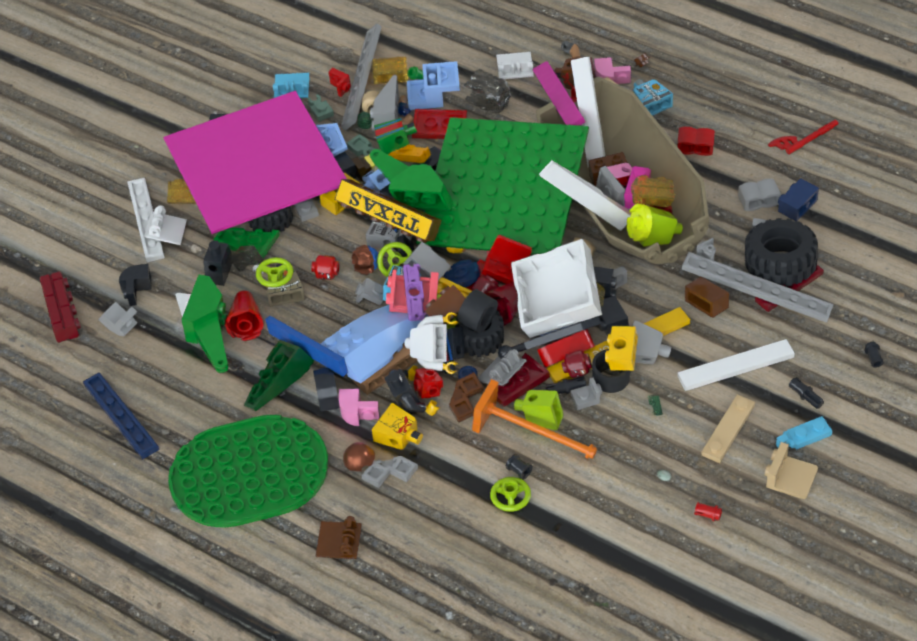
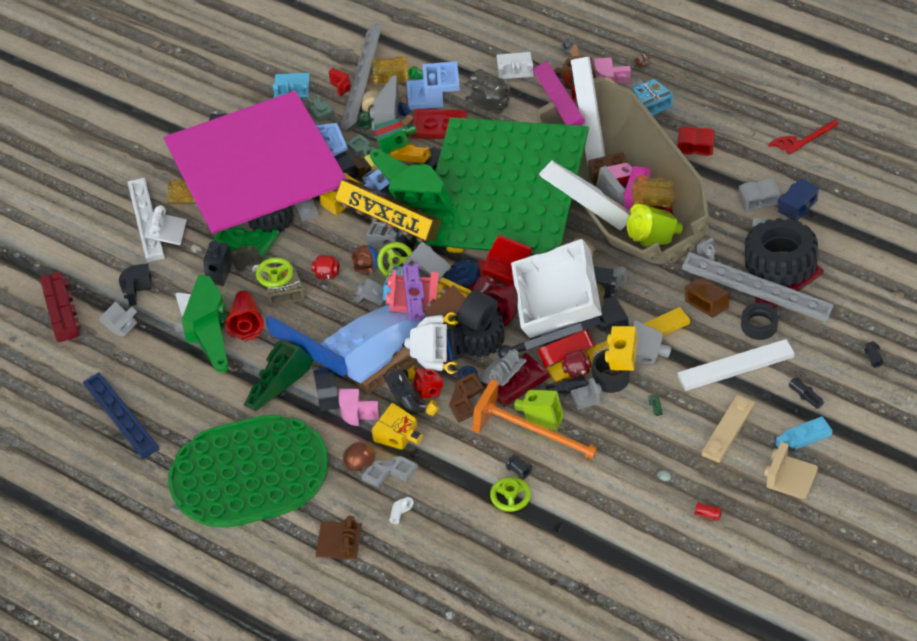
none -> white arm [389,497,414,524]
none -> black tyre [741,303,779,340]

